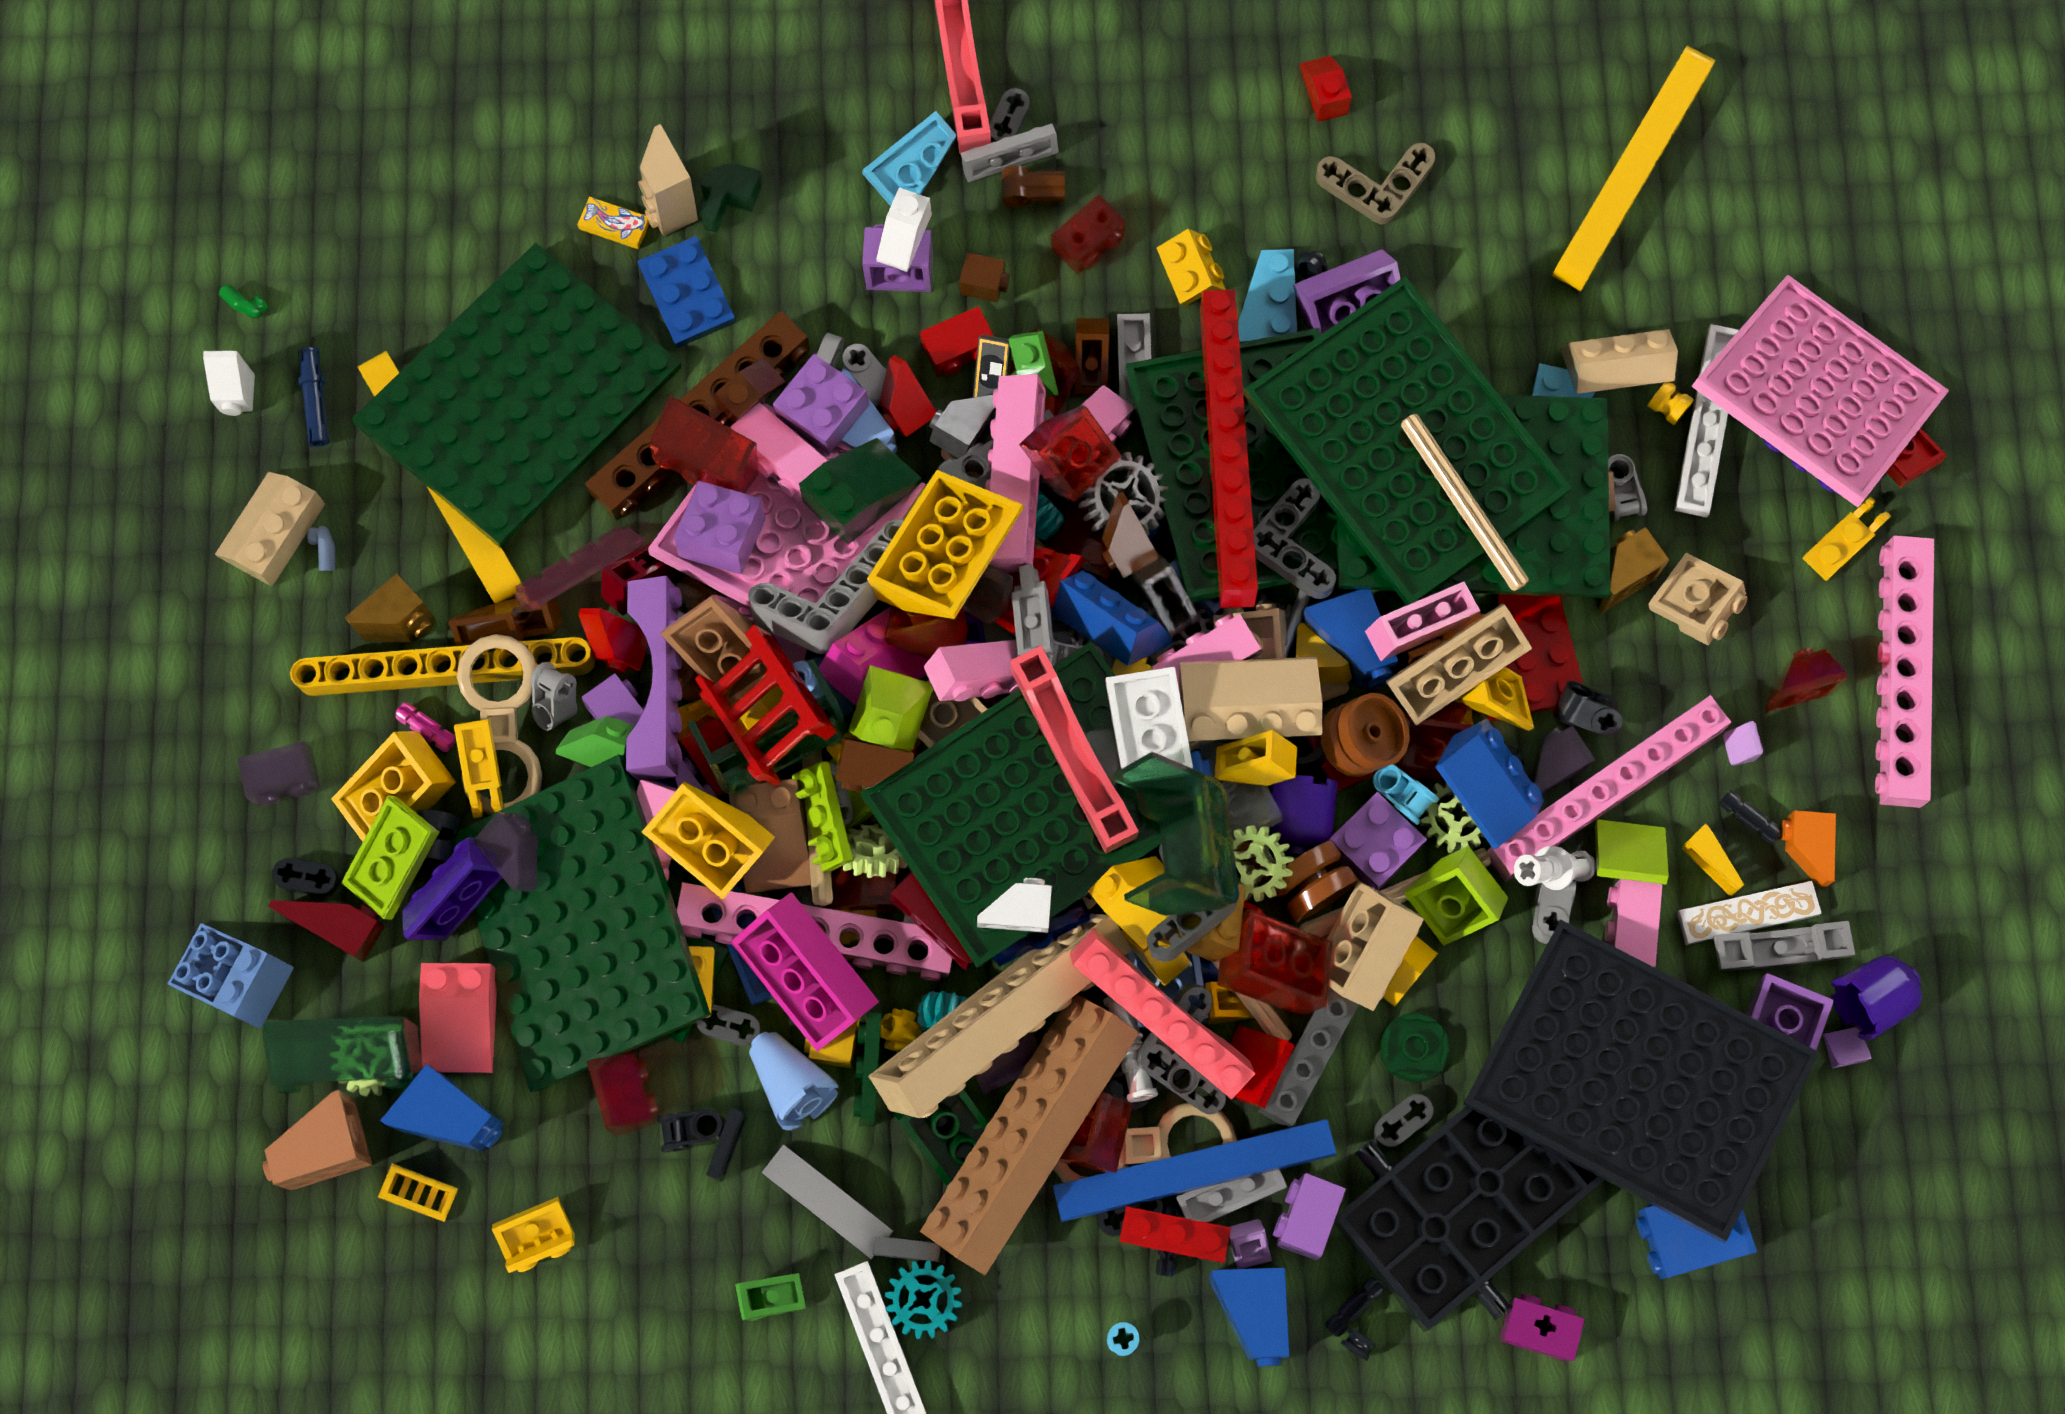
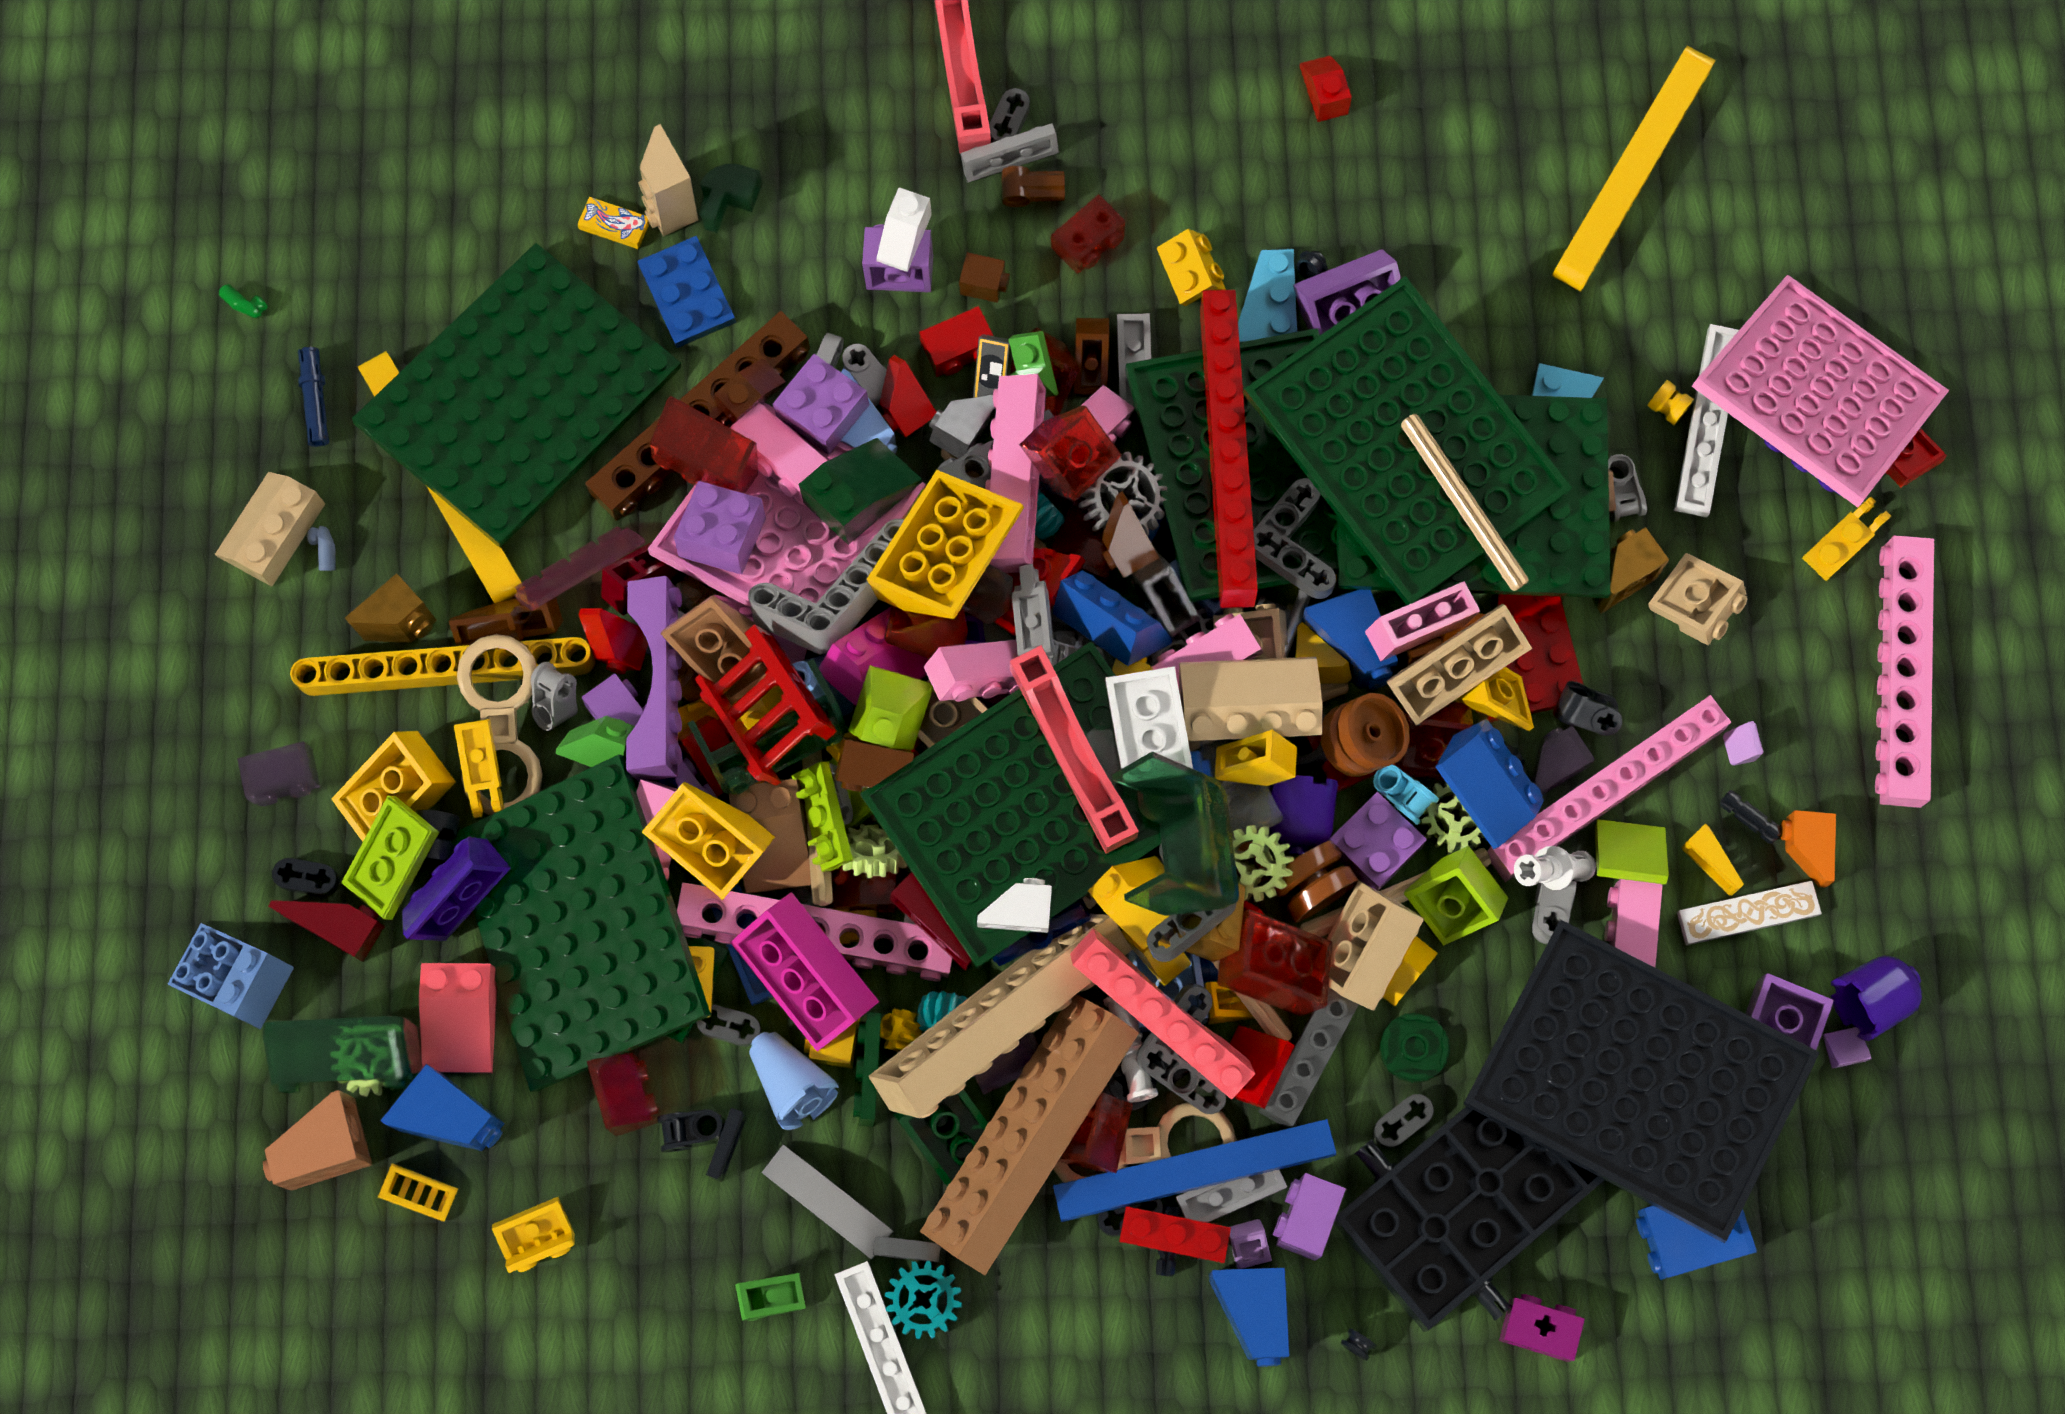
white slope [203,351,255,416] -> none
dark pink axle [395,702,456,752] -> none
clear purple slope [473,812,538,892] -> none
medium azure wing [862,111,957,206] -> none
medium azure bush [1107,1322,1139,1356] -> none
dark tan beam [1316,143,1435,224] -> none
black axle [1325,1277,1385,1337] -> none
tan slope [1561,329,1678,394] -> none
light grey slope [1713,921,1855,971] -> none
clear red slope [1765,648,1848,713] -> none

